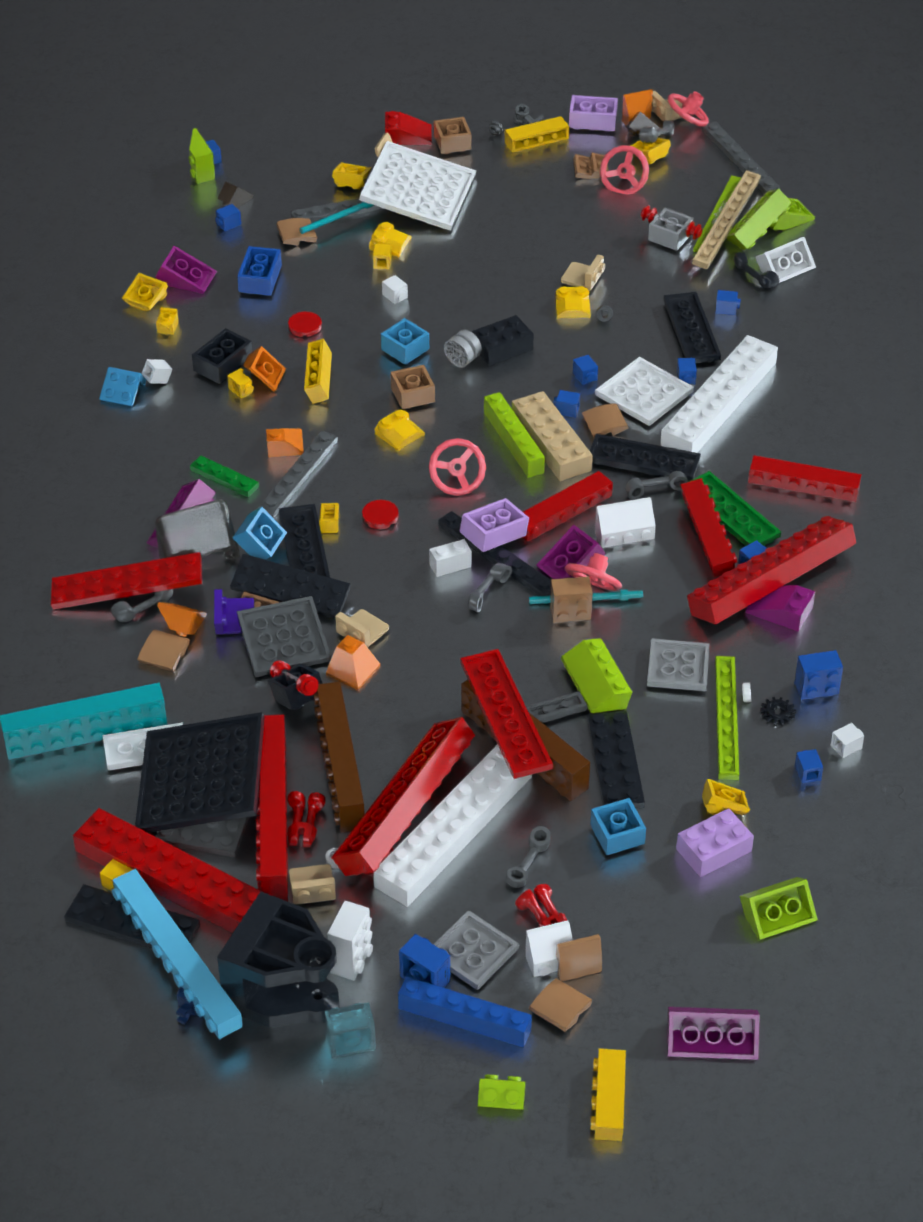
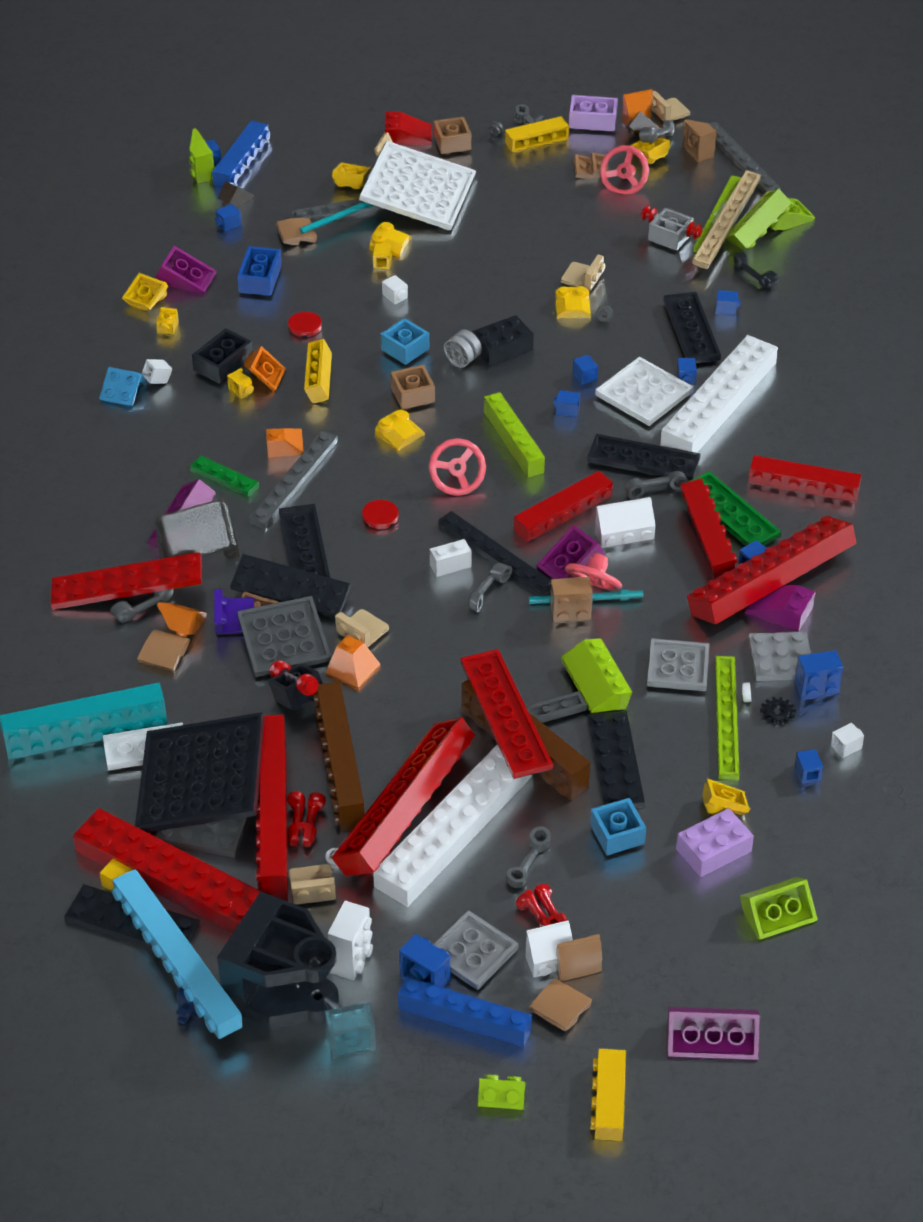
dark azure brick [233,507,287,560] -> none
yellow slope [319,503,339,534] -> none
lavender brick [460,498,529,552] -> none
tan brick [512,391,593,481] -> none
medium nougat slope [582,404,629,438] -> none
coral piece [668,91,709,127] -> none
white slope [755,237,816,283] -> none
none -> blue brick [212,121,270,187]
none -> medium nougat slope [682,119,717,162]
none -> light grey plate [748,631,811,681]

